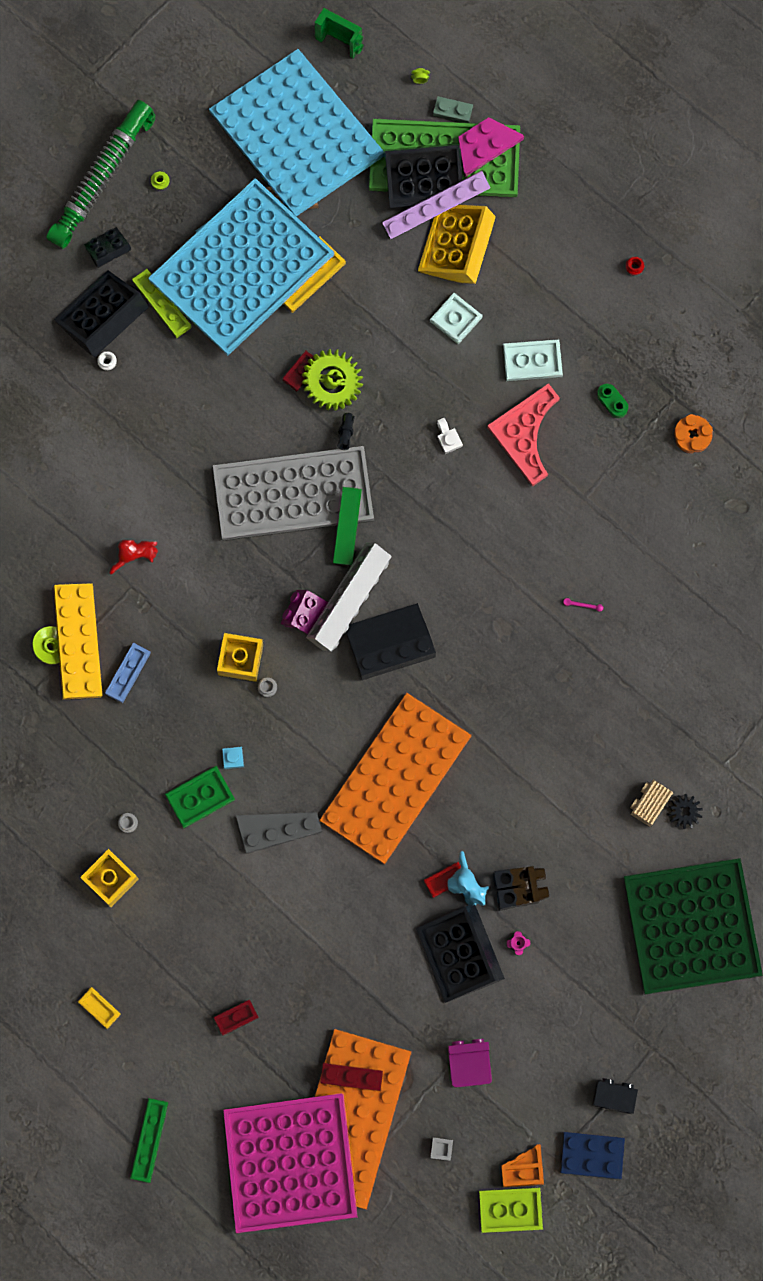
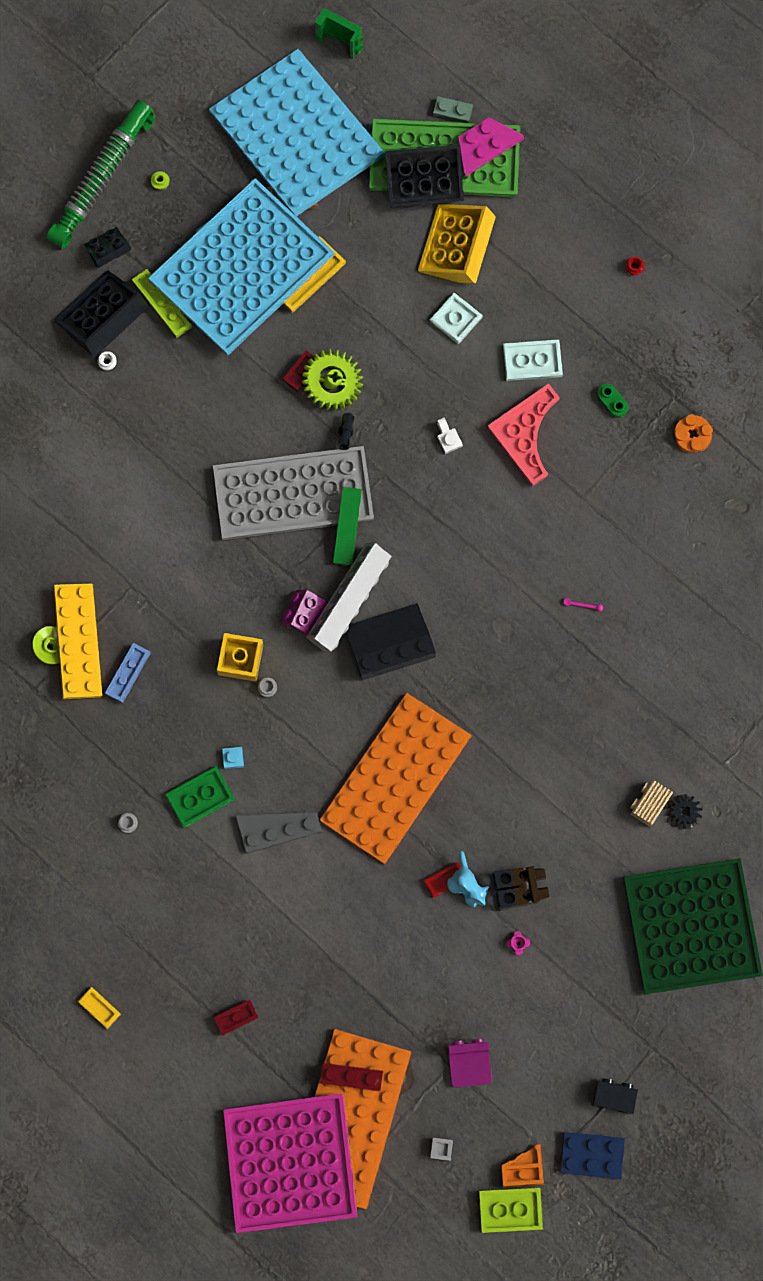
yellow brick [80,849,139,907] -> none
red animal [109,540,158,574] -> none
green tile [130,1098,169,1183] -> none
lavender plate [382,171,490,239] -> none
lime plate [411,68,430,84] -> none
black slope [416,905,505,1003] -> none

